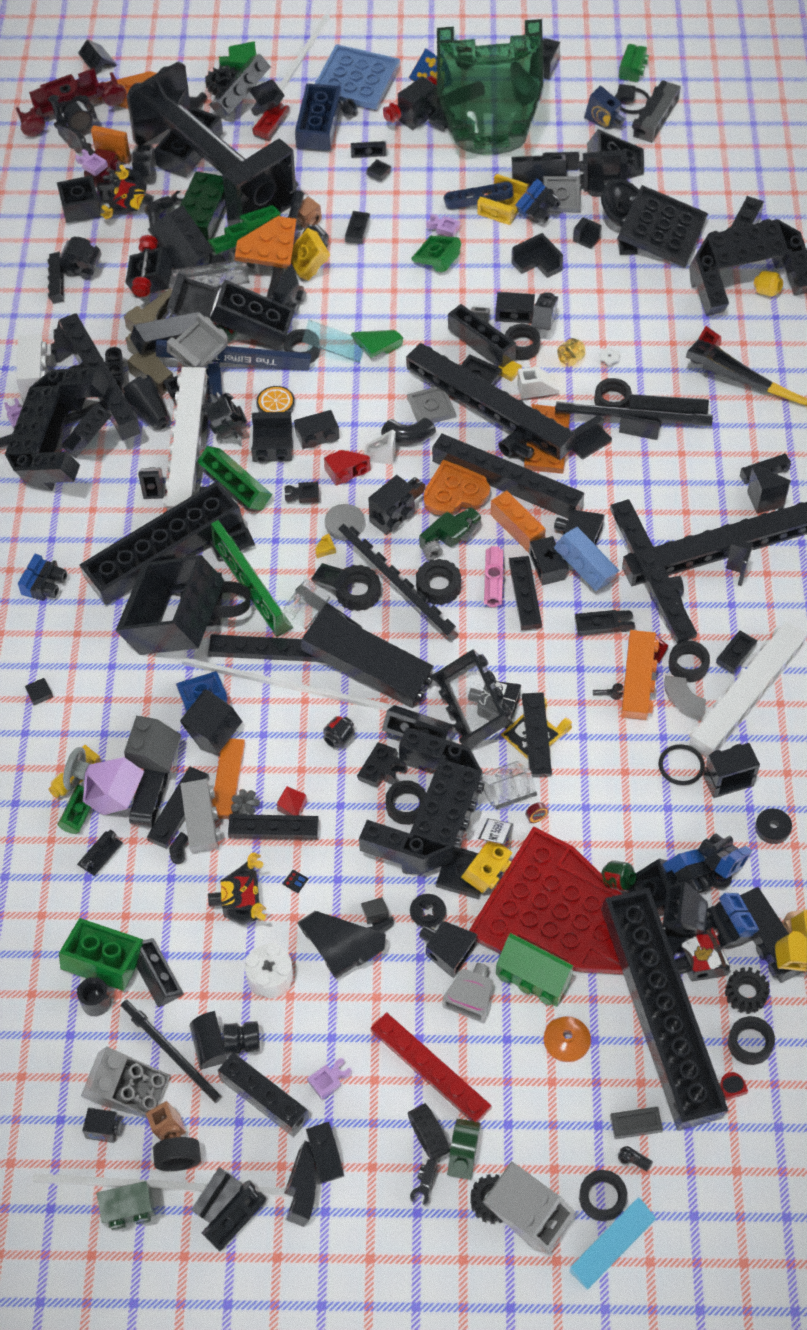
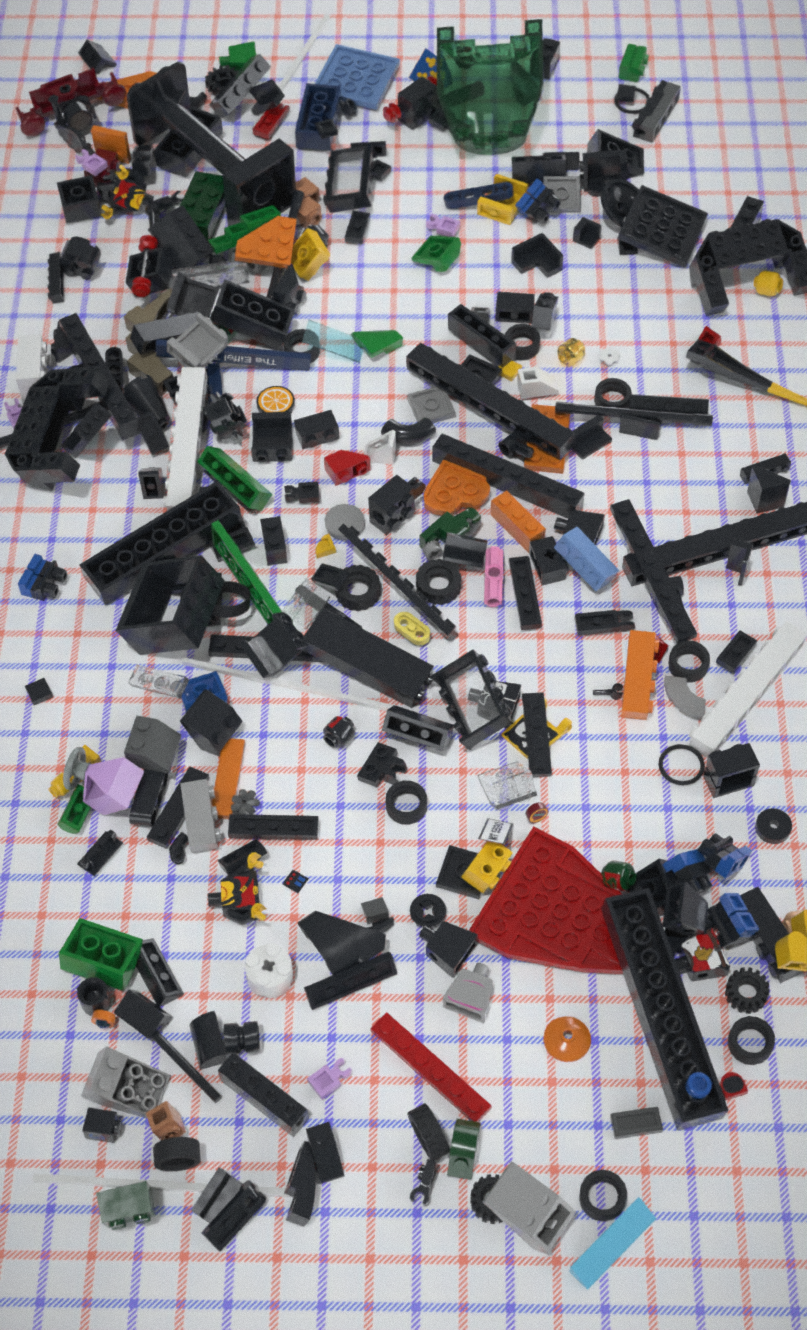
red slope [276,786,307,815] -> none
black wedge [359,727,485,874] -> none
green slope [495,933,573,1007] -> none
dark blue torso [584,85,626,129] -> none
black arm [618,1146,653,1172] -> none
black plate [709,870,732,889] -> none
none -> orange tile [91,1010,116,1029]
none -> black panel [114,989,173,1039]
none -> clear plate [128,664,189,699]
none -> black plate [137,411,170,455]
none -> black plate [217,839,267,875]
none -> black panel [240,612,308,678]
none -> black brick [260,516,288,566]
none -> nougat brick [296,177,320,203]
none -> black tile [304,951,398,1010]
none -> black tile [315,119,338,139]
none -> black window [323,143,377,213]
none -> light yellow plate [394,612,430,645]
none -> black panel [443,532,488,568]
none -> blue tile [686,1072,712,1099]

